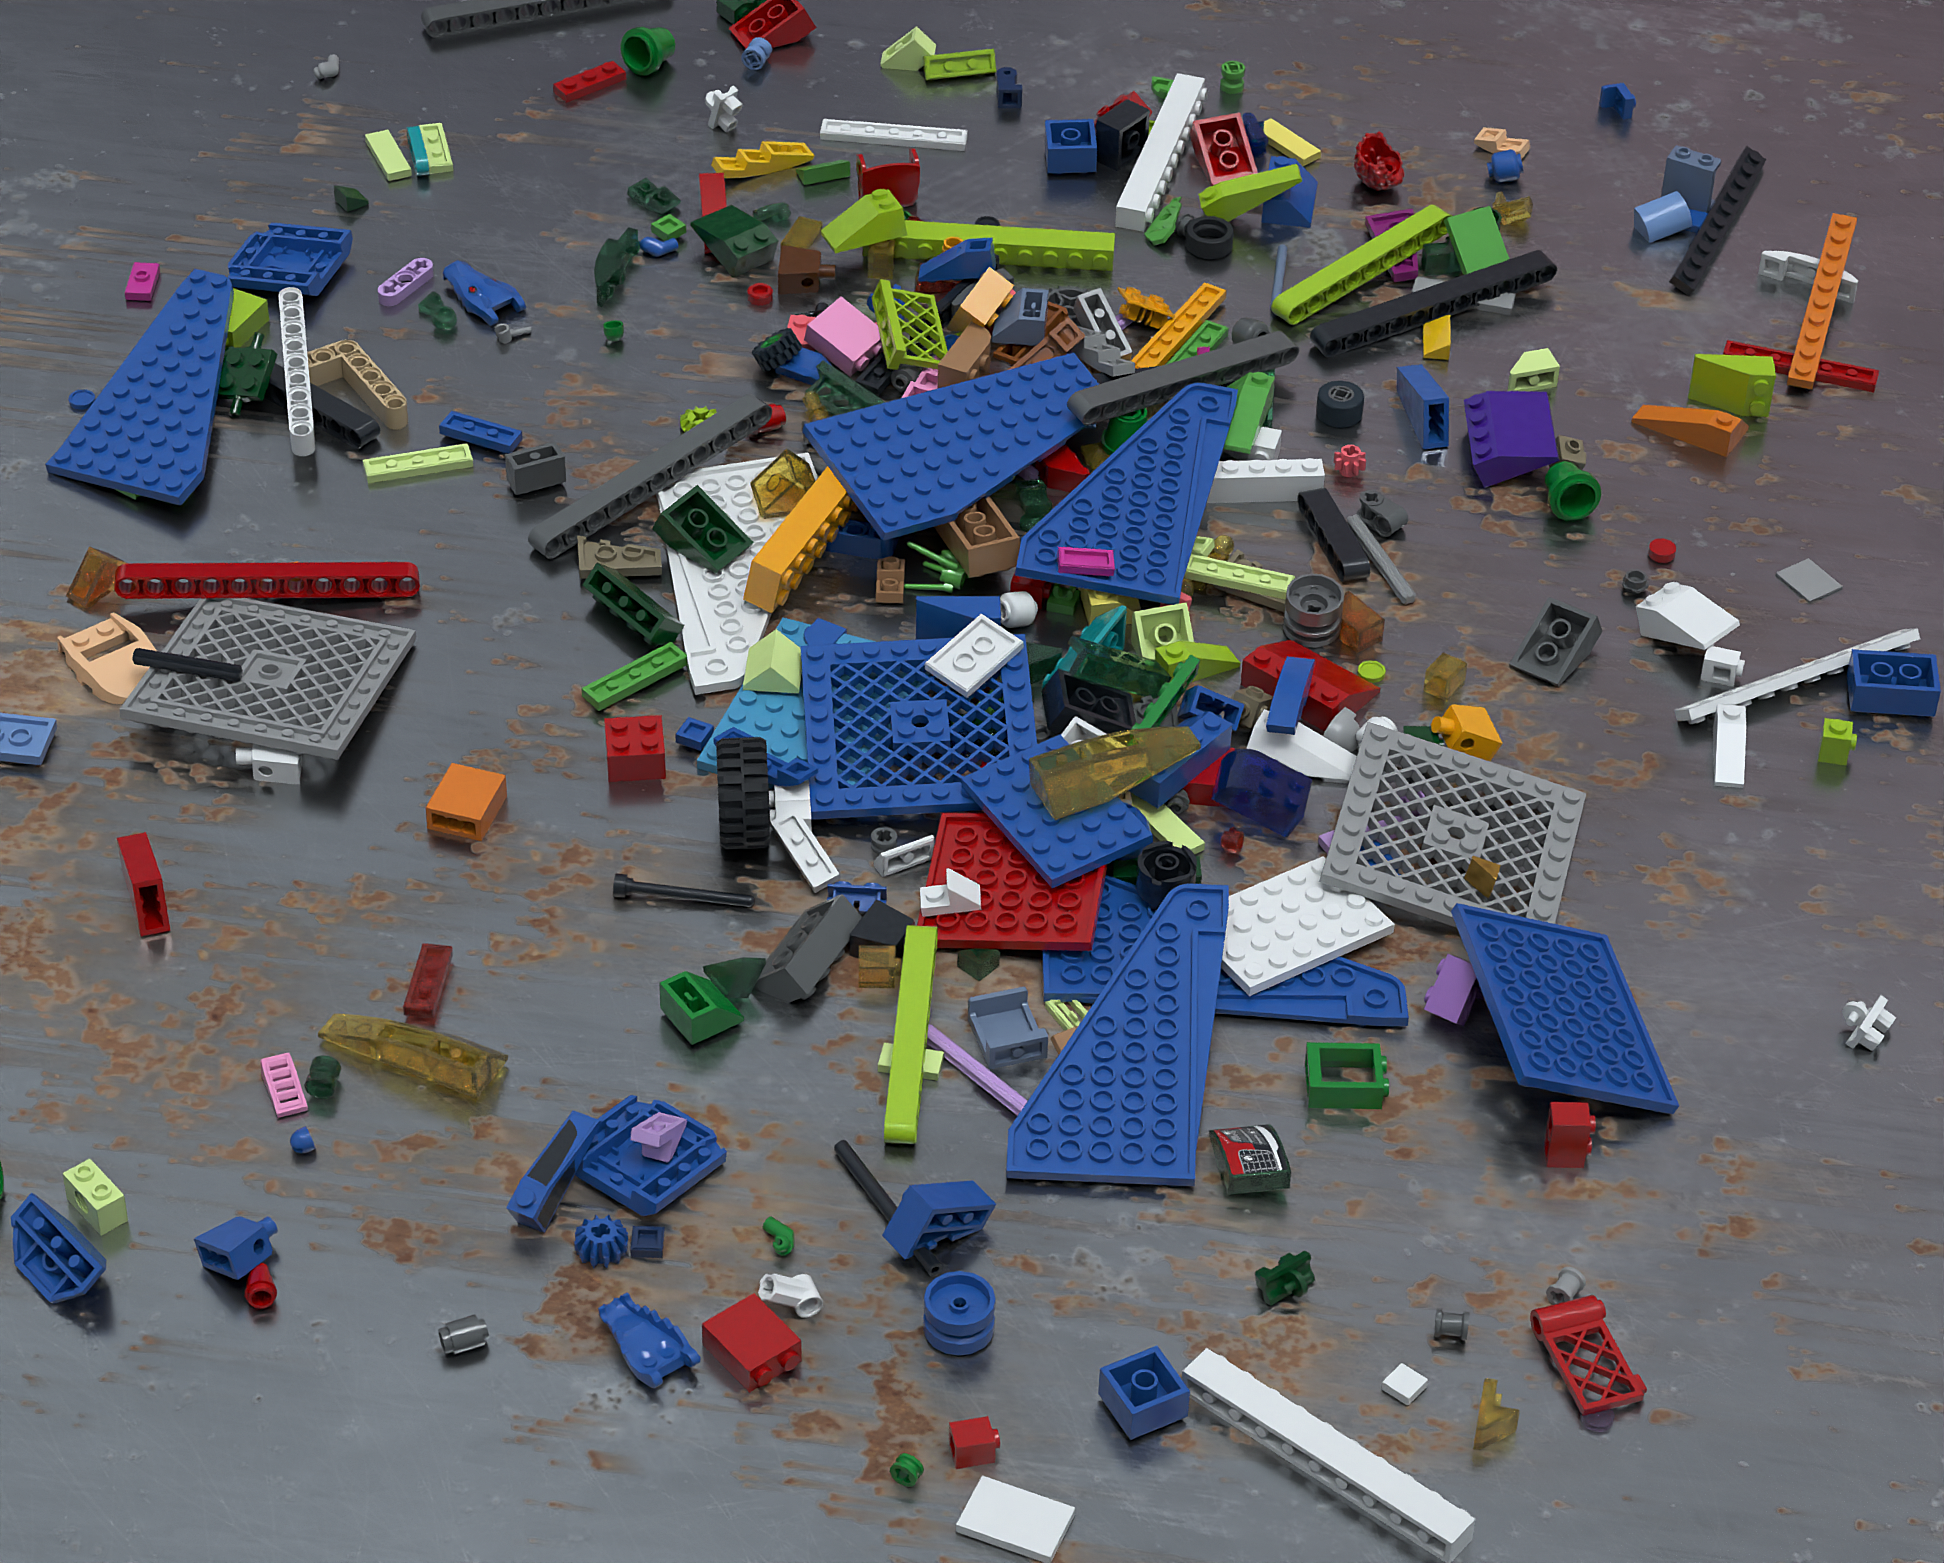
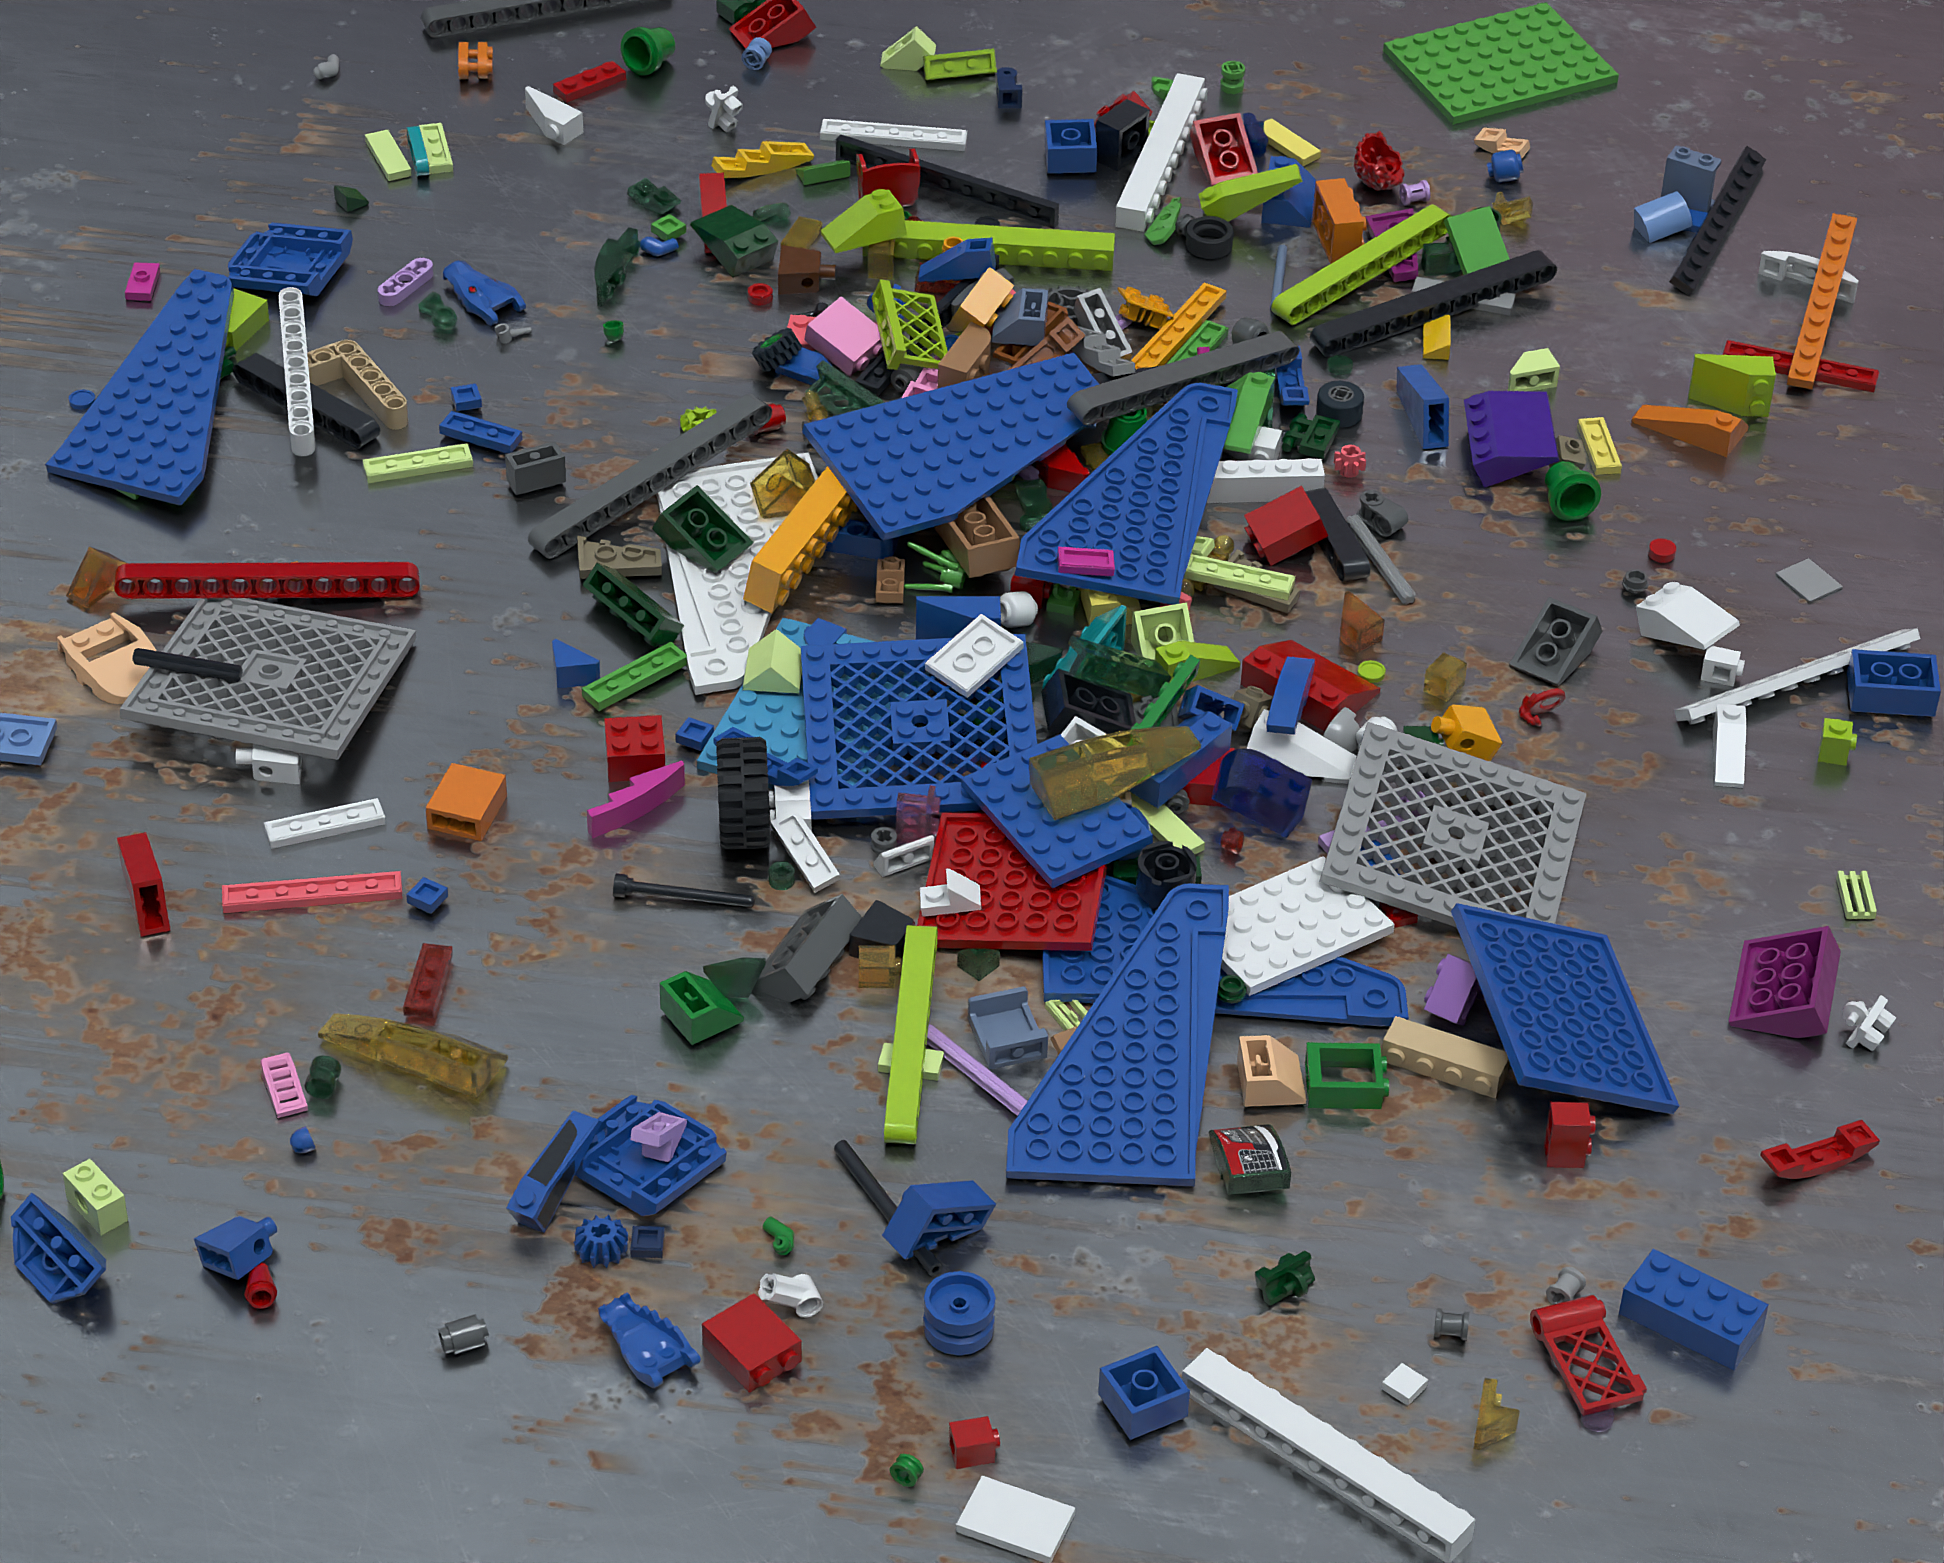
dark green plate [217,332,278,417] -> none
blue hinge [827,881,887,914] -> none
flat silver wheel [1283,573,1344,648] -> none
pearl gold slope [1464,856,1501,898] -> none
blue bracket [1599,83,1636,120] -> none
none -> coral tile [222,871,403,913]
none -> white tile [264,798,386,849]
none -> blue plate [406,877,448,914]
none -> blue plate [450,383,482,411]
none -> orange brick [458,42,493,79]
none -> white slope [525,86,583,145]
none -> blue slope [552,639,600,688]
none -> dark pink slope [587,761,685,838]
none -> clear green bush [768,862,795,890]
none -> black plate [836,134,1059,229]
none -> clear pink bracket [896,785,940,844]
none -> dark green plate [1217,975,1247,1003]
none -> light nougat slope [1237,1035,1306,1107]
none -> red brick [1244,486,1328,566]
none -> blue slope [1275,346,1310,405]
none -> dark green plate [1281,413,1340,459]
none -> orange brick [1312,178,1367,264]
none -> clear green piece [1327,355,1353,375]
none -> red tile [1379,902,1418,928]
none -> tan brick [1381,1016,1510,1099]
none -> bright green plate [1383,2,1619,125]
none -> lavender bush [1399,180,1430,206]
none -> red piece [1519,688,1566,727]
none -> light yellow tile [1577,417,1622,475]
none -> blue brick [1619,1248,1769,1370]
none -> magenta slope [1728,926,1841,1038]
none -> red slope [1760,1120,1880,1179]
none -> yellowish green tile [1836,871,1877,919]

